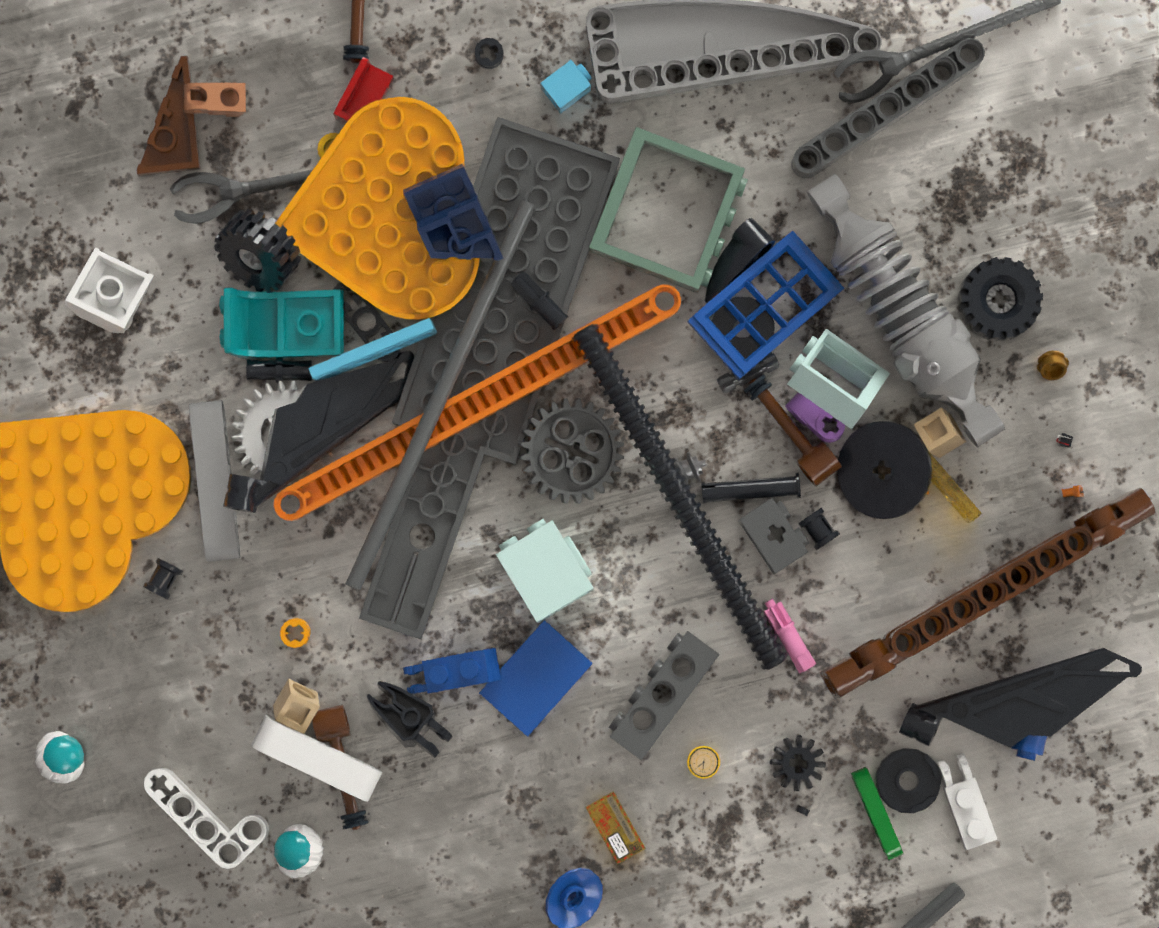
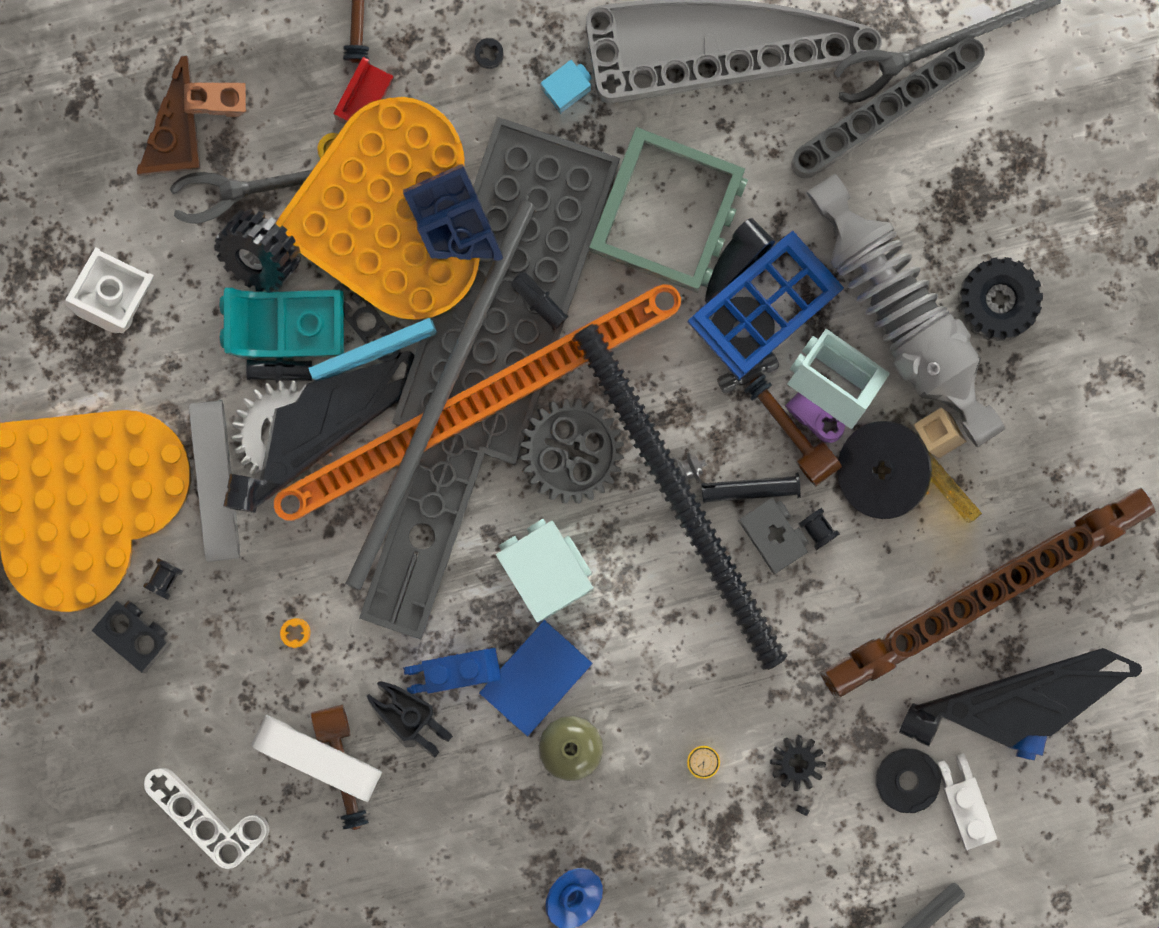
teal hair [35,731,84,784] -> none
tan brick [273,678,320,734] -> none
hair [274,824,324,878] -> none
tile [585,791,646,865] -> none
dark grey brick [608,631,720,760] -> none
bright pink piece [763,599,816,674] -> none
green beam [851,767,904,861] -> none
pearl gold plate [1037,350,1069,380] -> none
black piece [1056,433,1073,448] -> none
orange piece [1062,485,1084,498] -> none
none -> black brick [92,600,171,673]
none -> olive cylinder [538,716,603,781]

